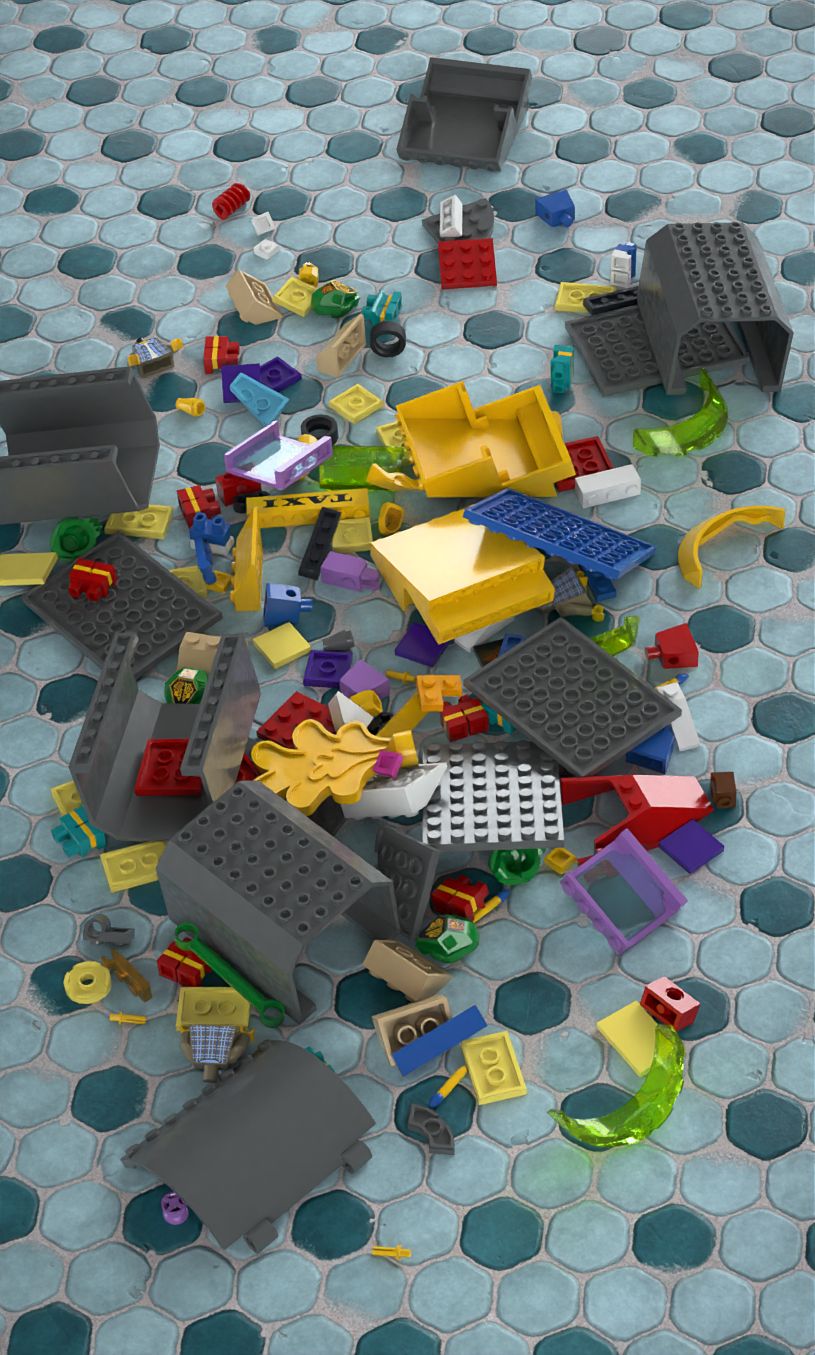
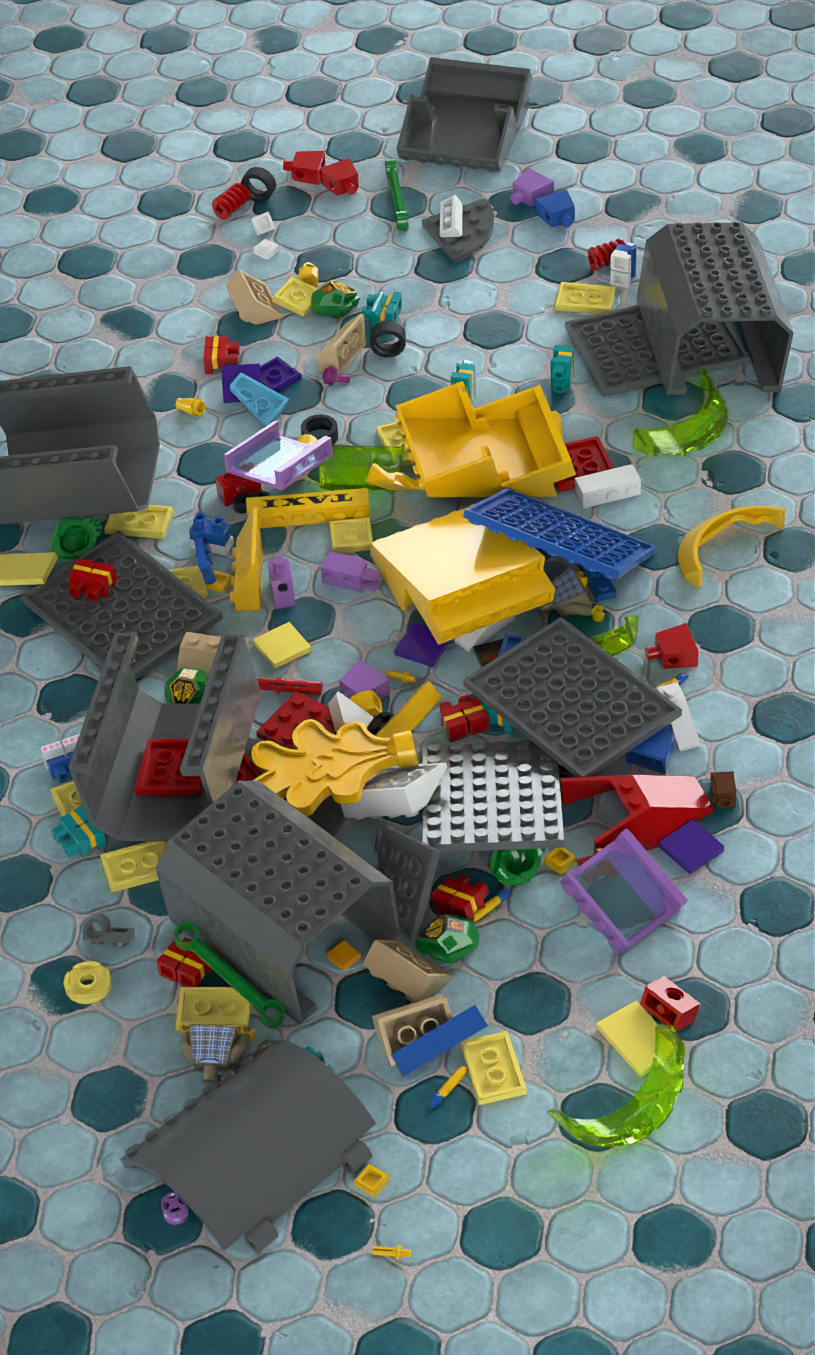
pearl gold plate [101,949,152,1003] -> none
yellow piece [109,1011,146,1025] -> none
torso [127,338,184,379] -> none
red hips [177,485,221,529] -> none
blue torso [263,583,312,627] -> none
black plate [298,507,342,581] -> none
dark purple tile [303,650,353,689] -> none
dark grey cone [322,629,355,651] -> none
light yellow tile [329,384,384,424] -> none
dark pink tile [372,750,403,778] -> none
rock [378,502,405,536] -> none
dark grey tile [407,1104,455,1155] -> none
light orange plate [416,675,463,712] -> none
red plate [438,238,497,290] -> none
black plate [583,286,638,315] -> none
none -> hips [40,734,80,783]
none -> black tyre [240,167,276,203]
none -> red pin [257,677,323,695]
none -> medium lavender torso [267,556,296,609]
none -> red torso [283,151,326,185]
none -> red torso [319,158,359,195]
none -> magenta plate [322,366,350,386]
none -> light orange tile [327,940,361,971]
none -> yellow tile [354,1164,390,1198]
none -> green piece [385,159,409,230]
none -> teal hips [451,360,476,404]
none -> medium lavender torso [511,168,554,206]
none -> red piece [588,238,625,271]

